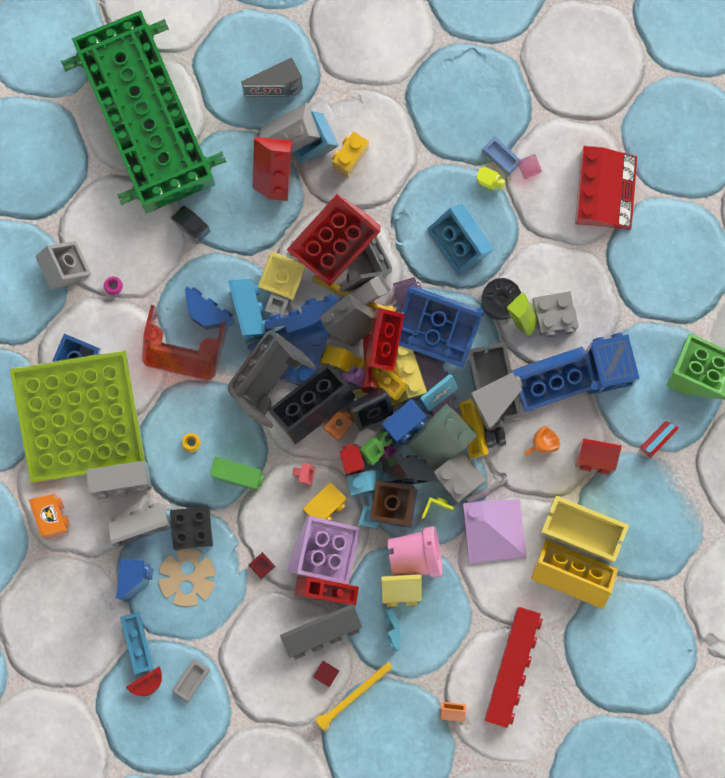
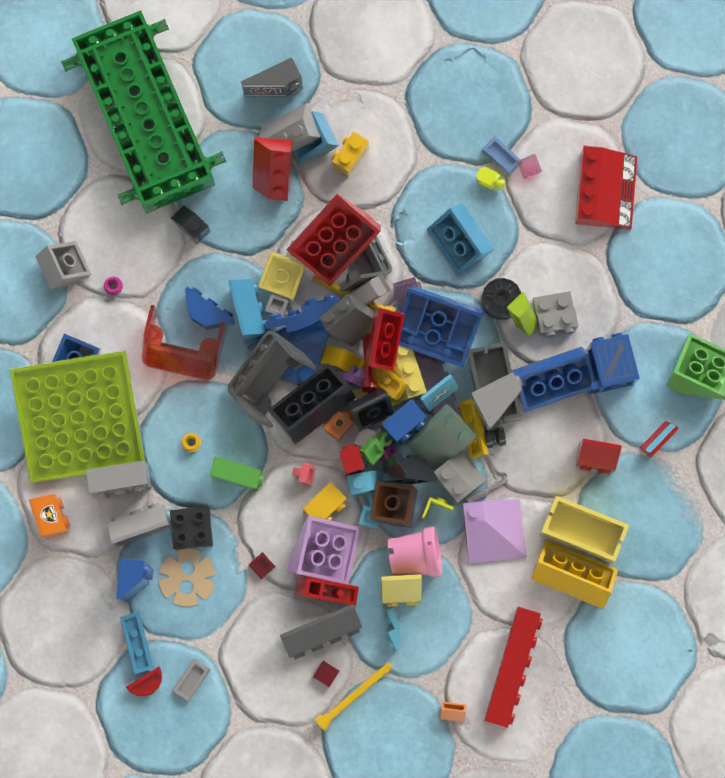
orange piece [524,426,560,456] -> none

